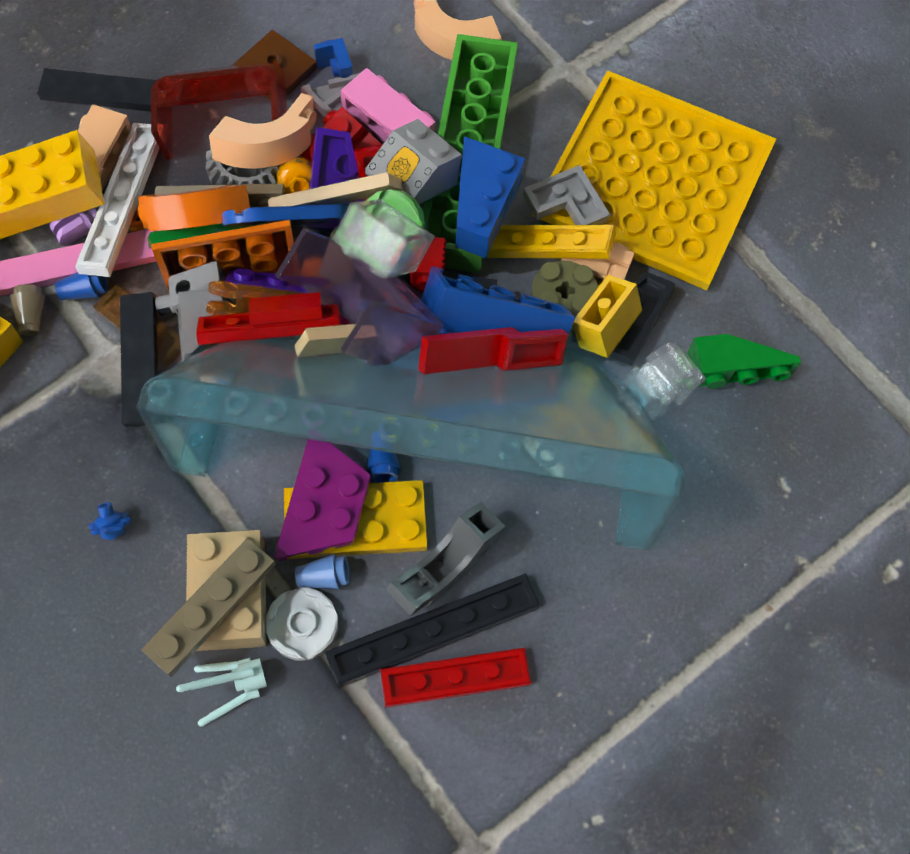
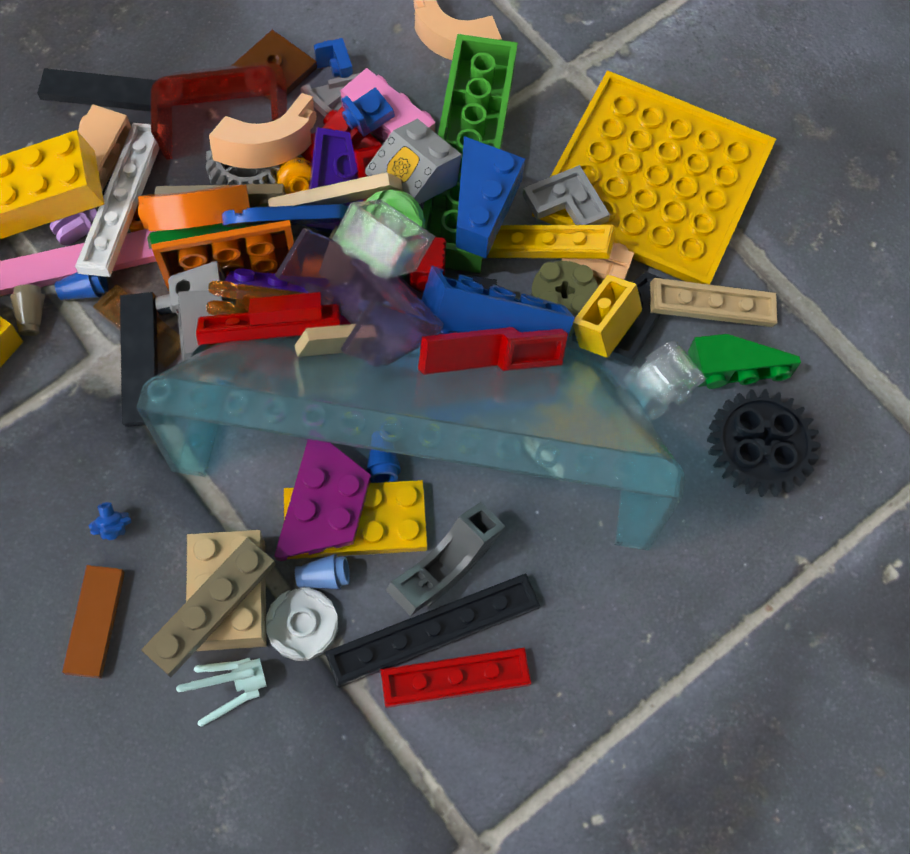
none -> dark orange tile [62,565,125,679]
none -> blue bracket [341,87,395,137]
none -> tan tile [650,278,777,327]
none -> black gear [707,389,821,497]

